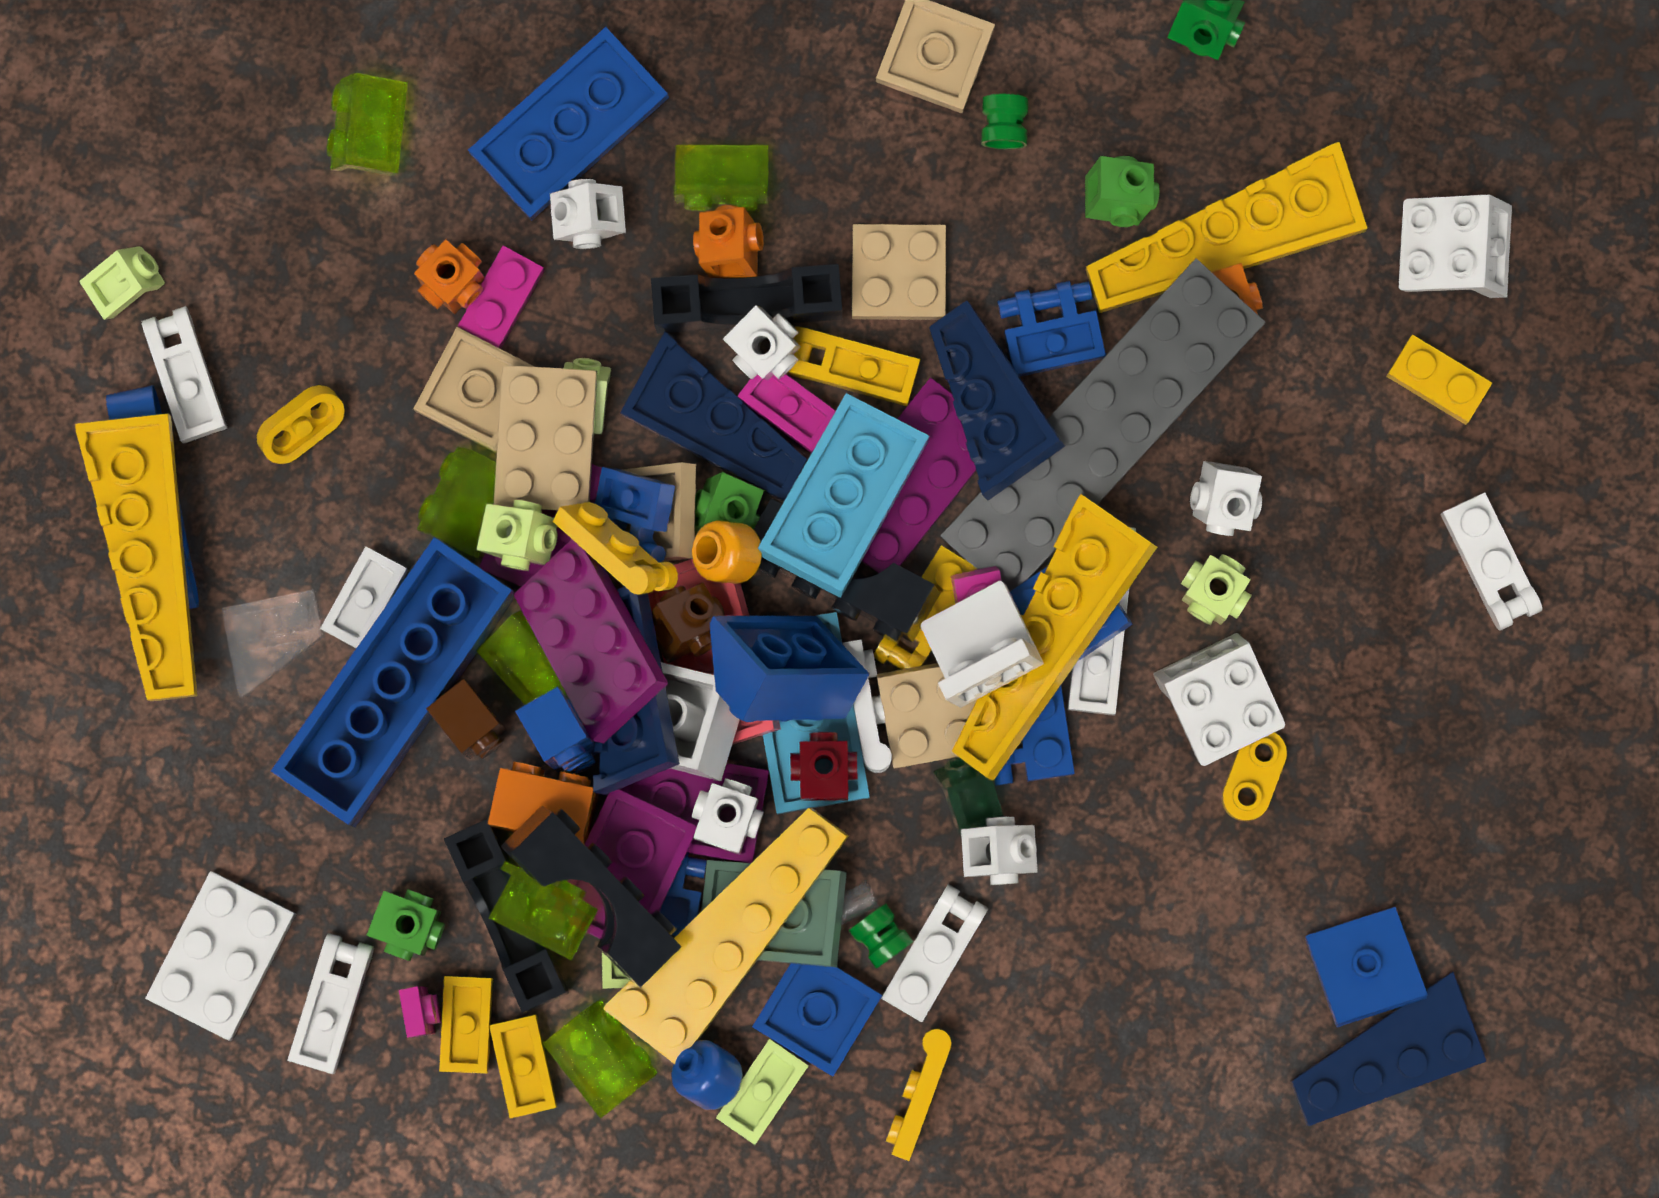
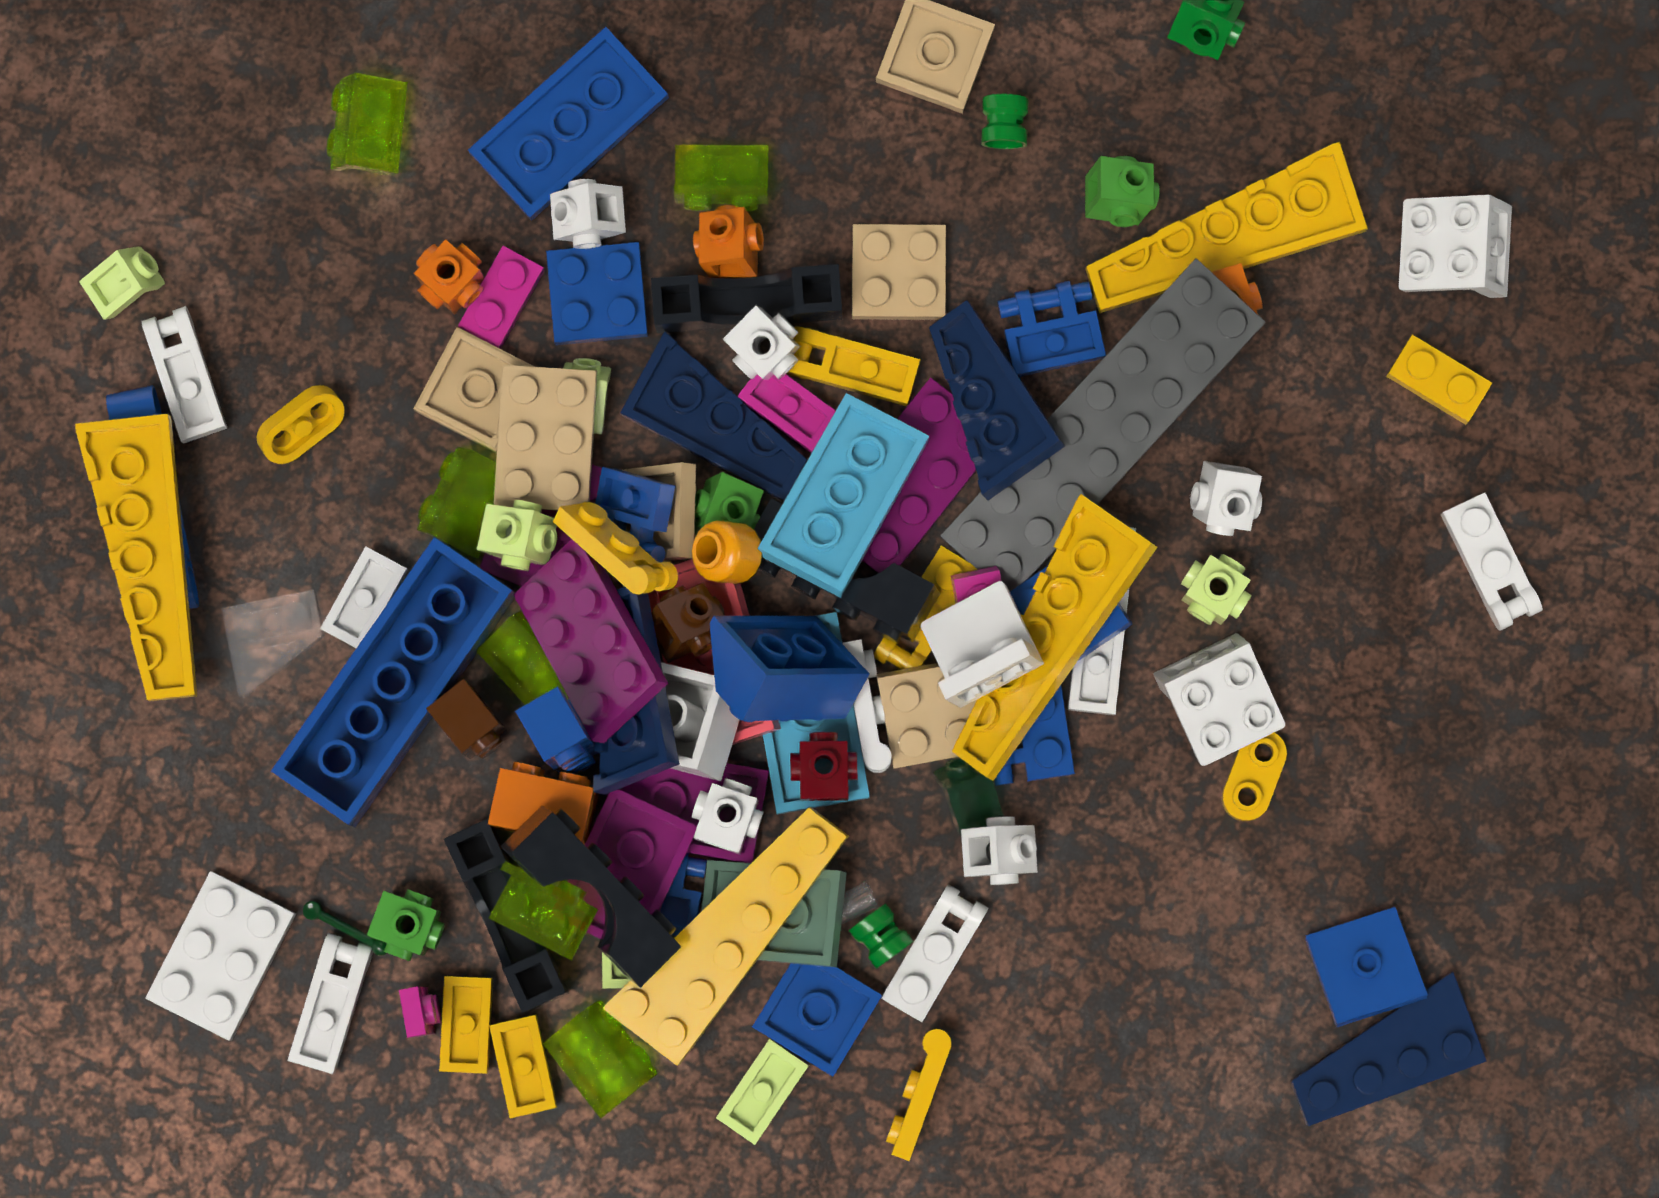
blue head [671,1040,742,1110] -> none
none -> dark green hinge [303,901,387,956]
none -> blue plate [546,242,648,345]

